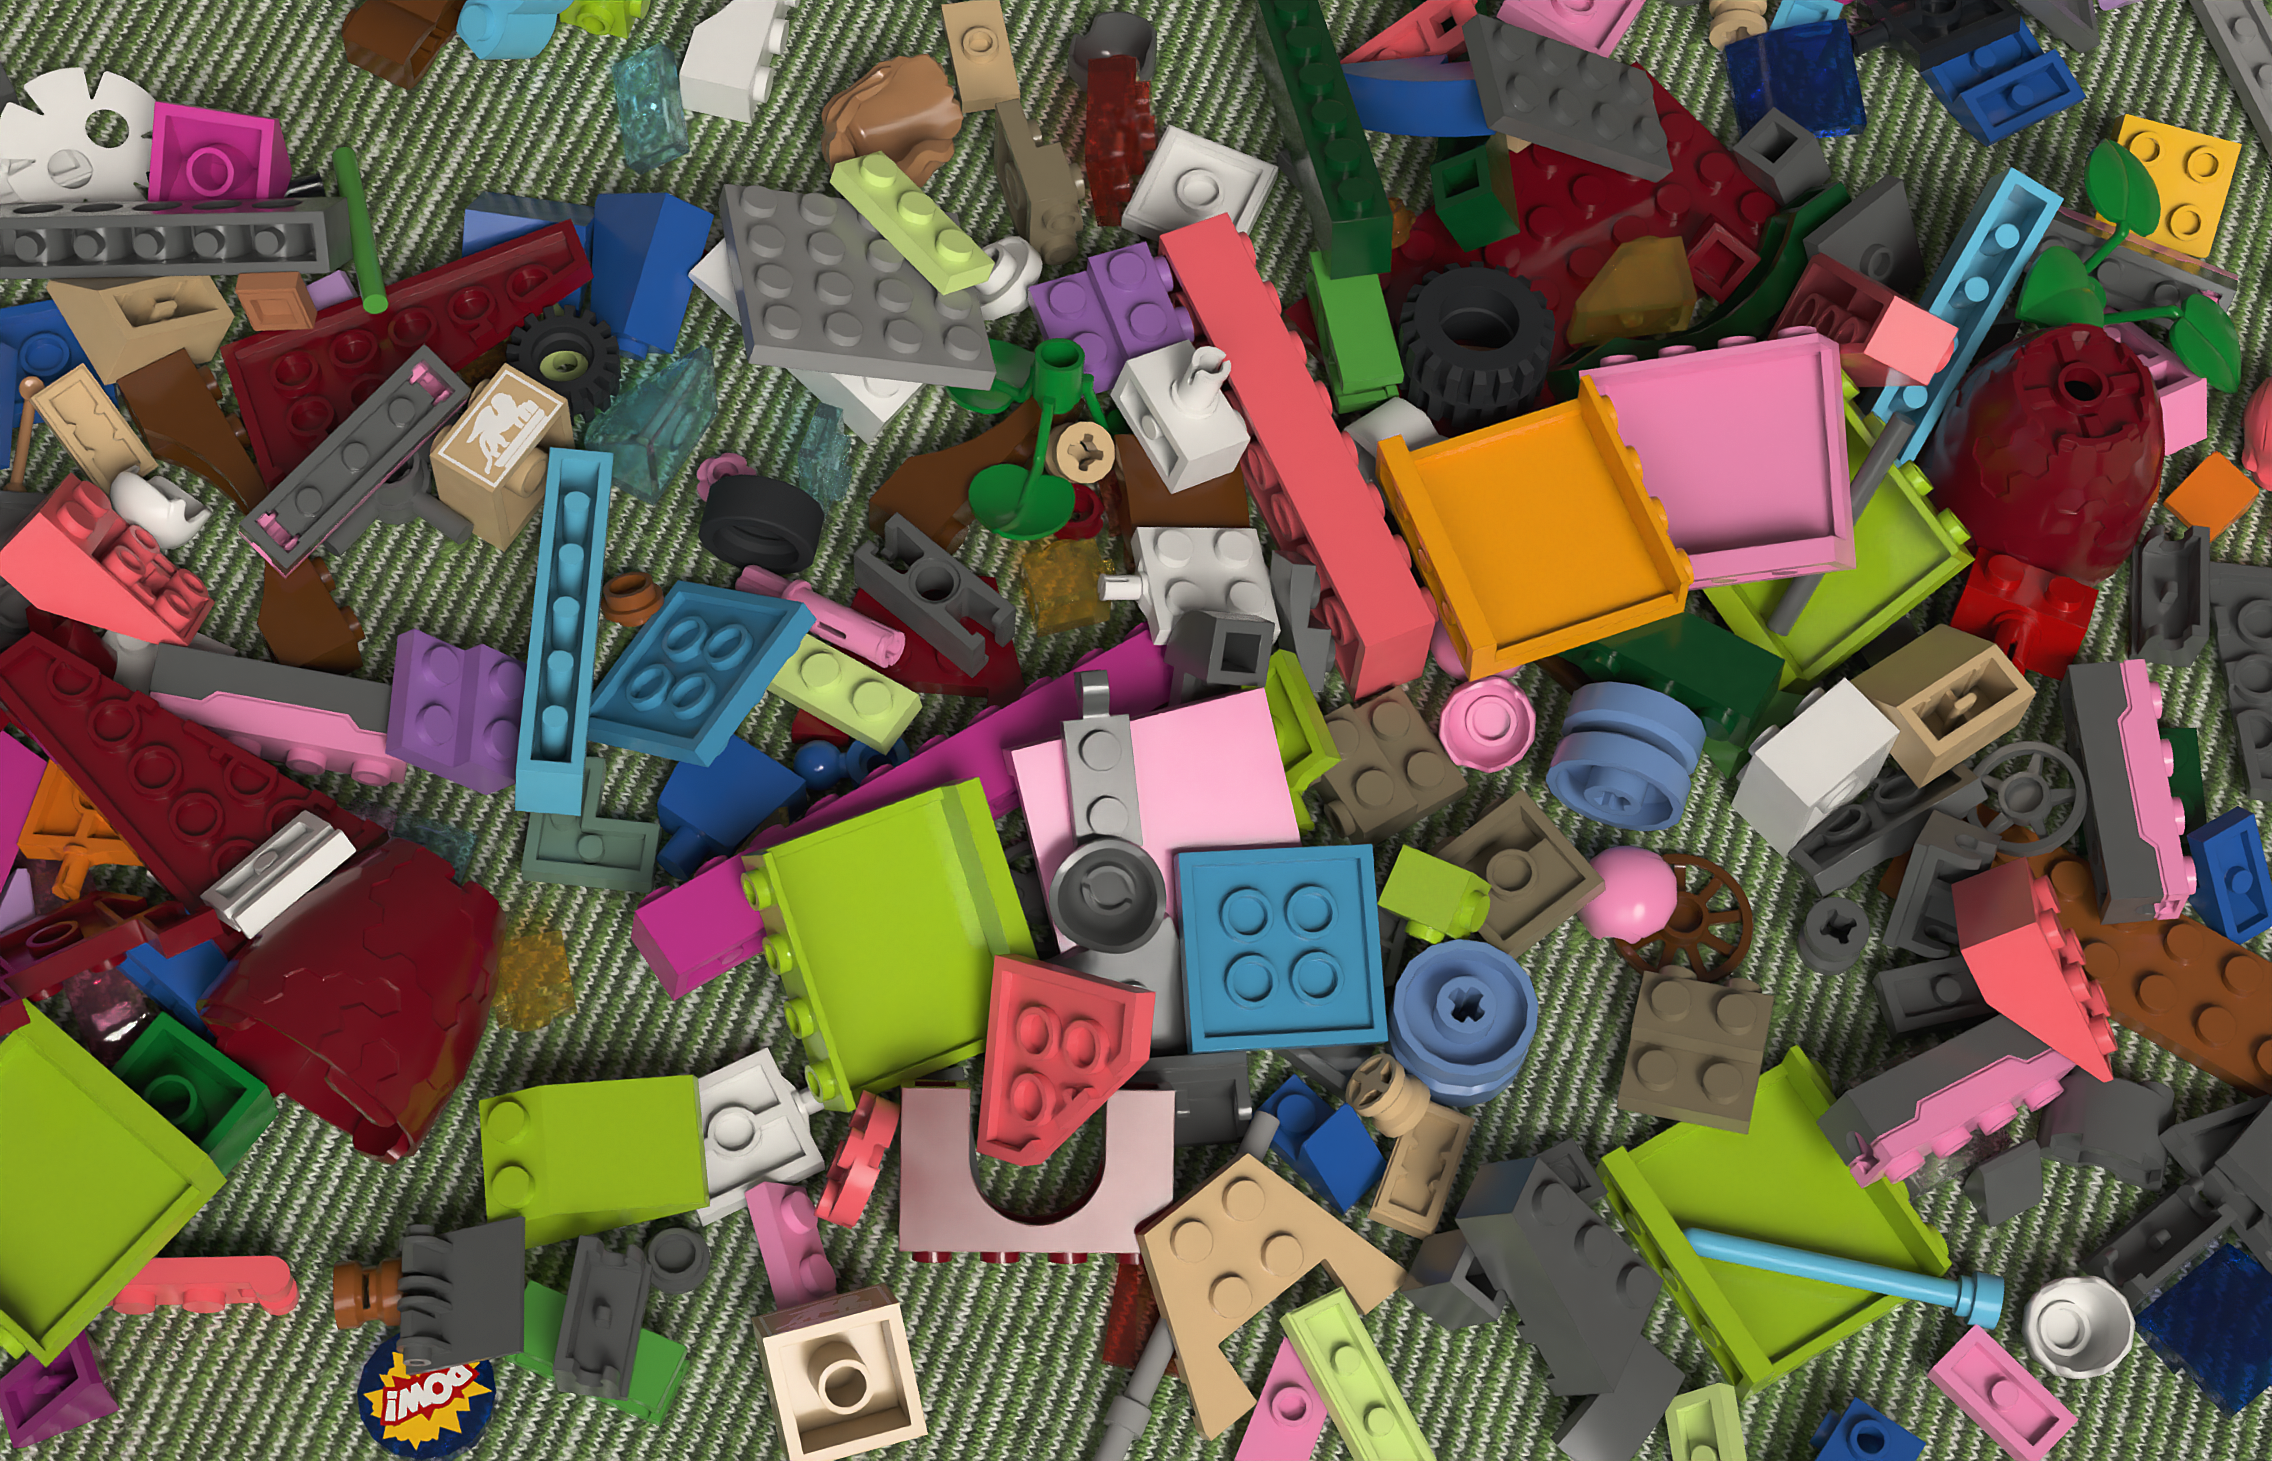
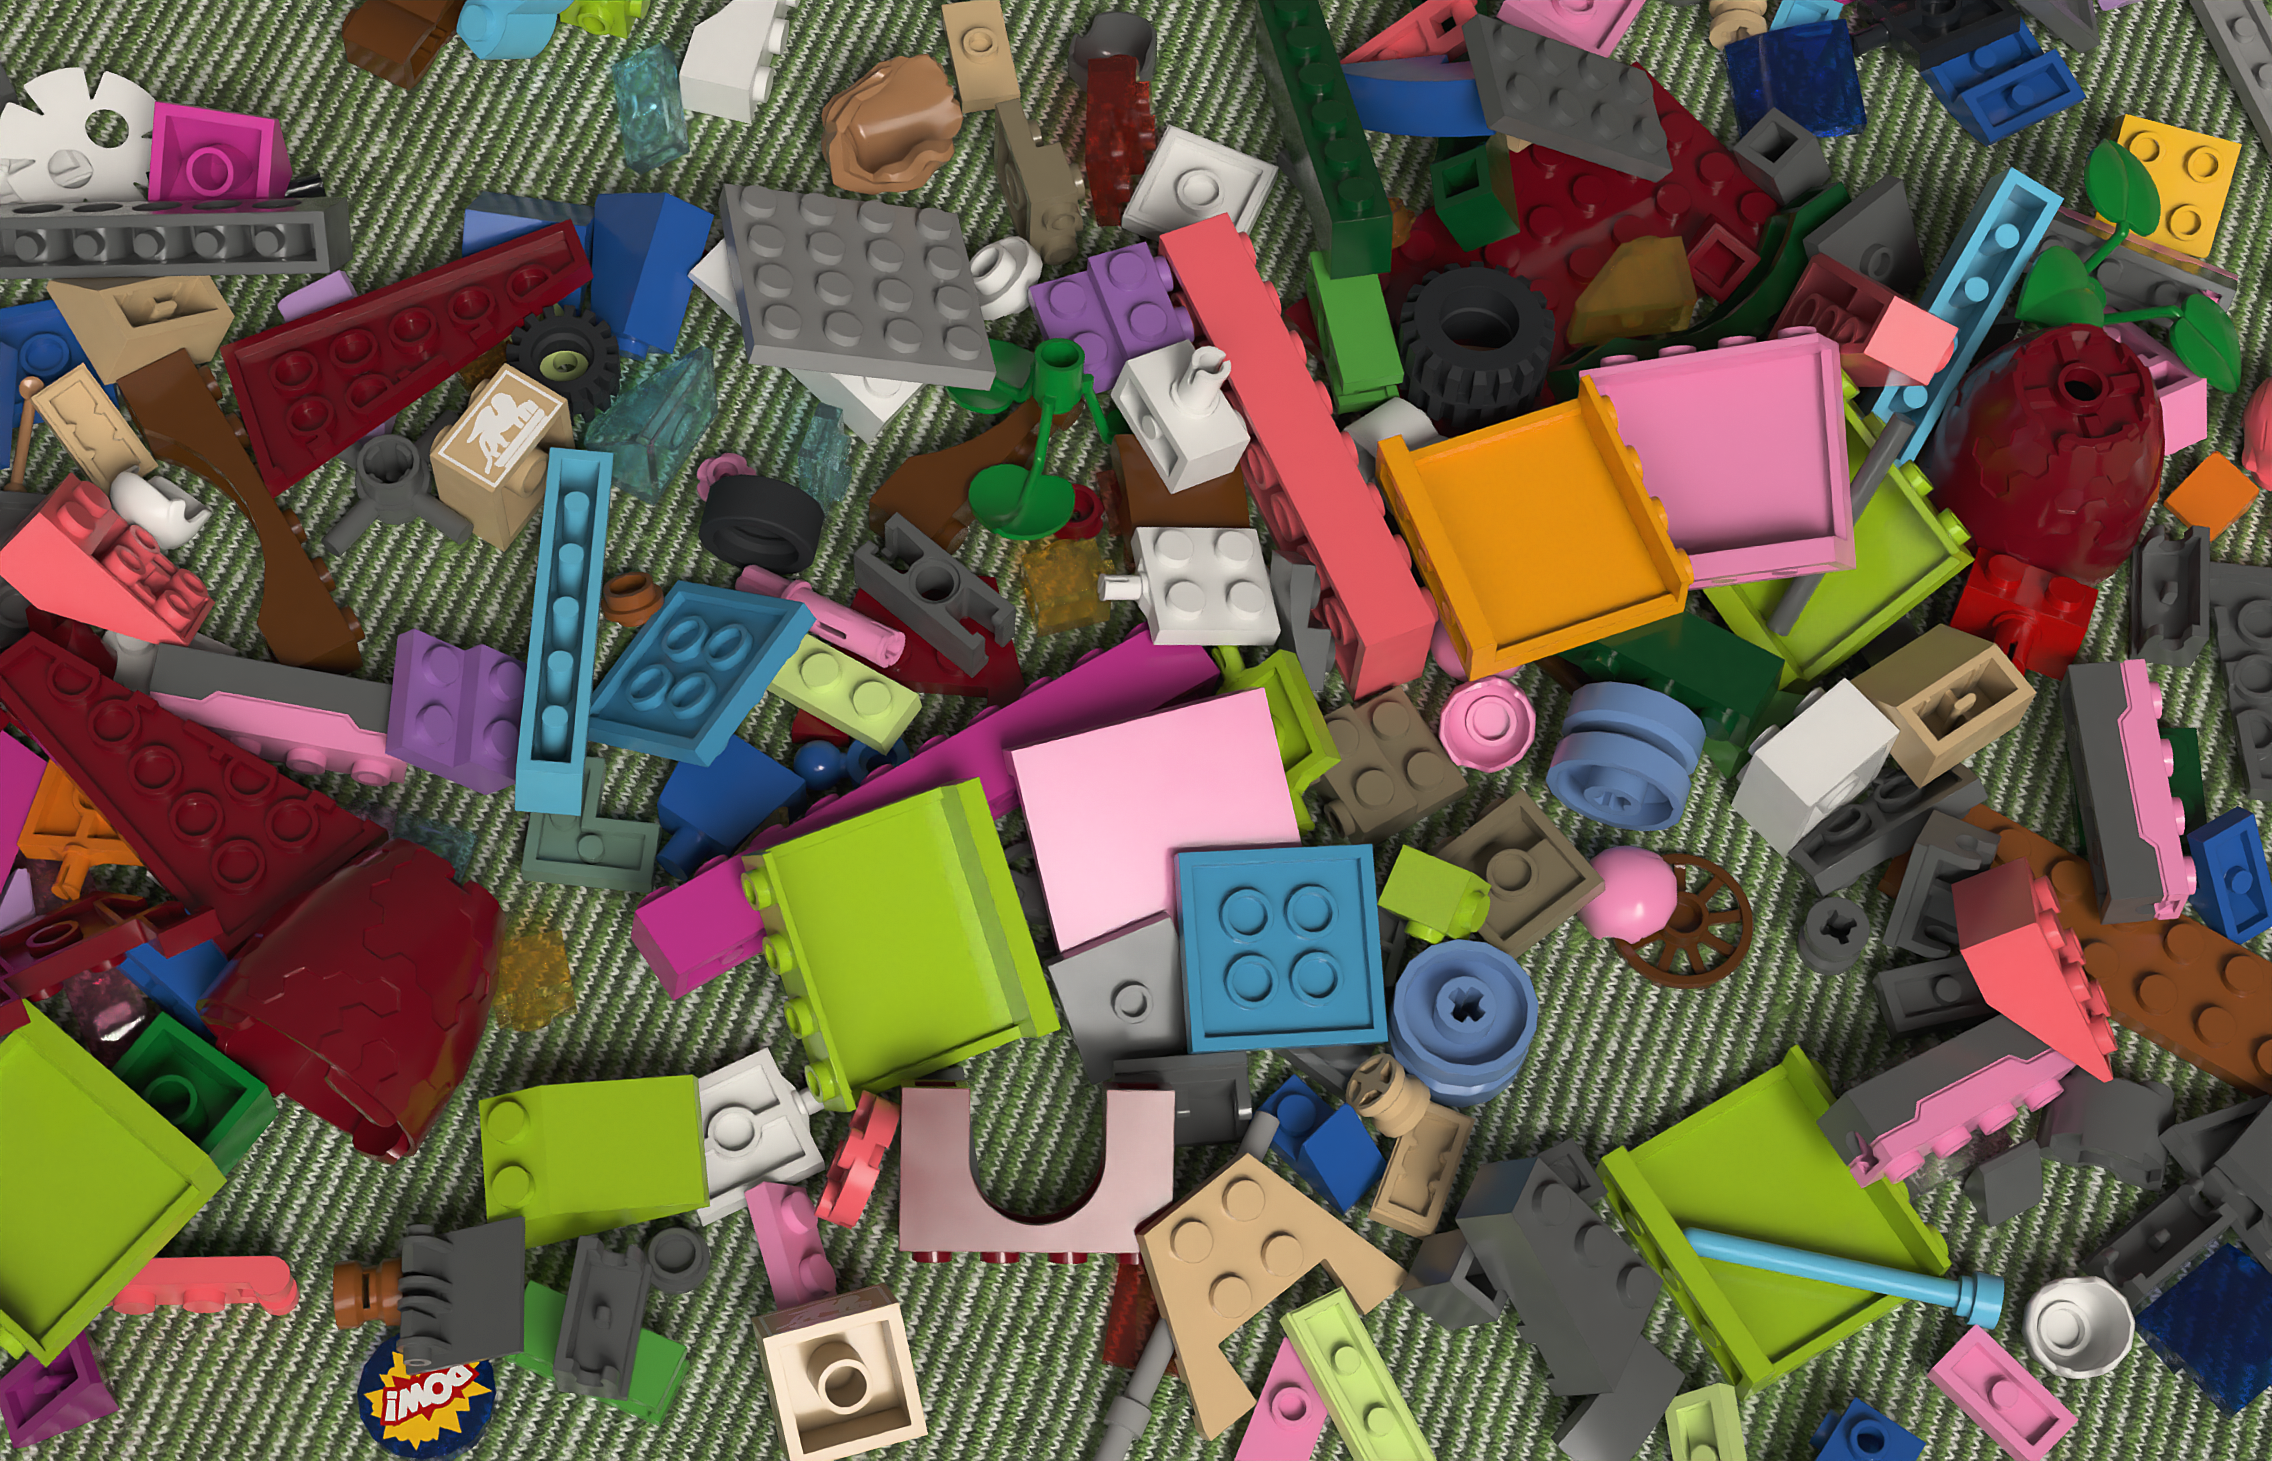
white plate [200,810,357,939] -> none
nougat tile [235,272,317,331] -> none
dark grey piece [239,344,471,579] -> none
bright green bar [332,147,388,314] -> none
yellowish green plate [830,151,995,295] -> none
coral plate [976,954,1156,1166] -> none
tan wheel [1044,422,1115,484] -> none
dark grey helmet [1049,838,1167,954] -> none
plate [1059,669,1143,850] -> none
dark grey brick [1164,610,1275,707] -> none
dark tan plate [1617,965,1775,1135] -> none
dark grey wheel [1966,741,2088,857] -> none

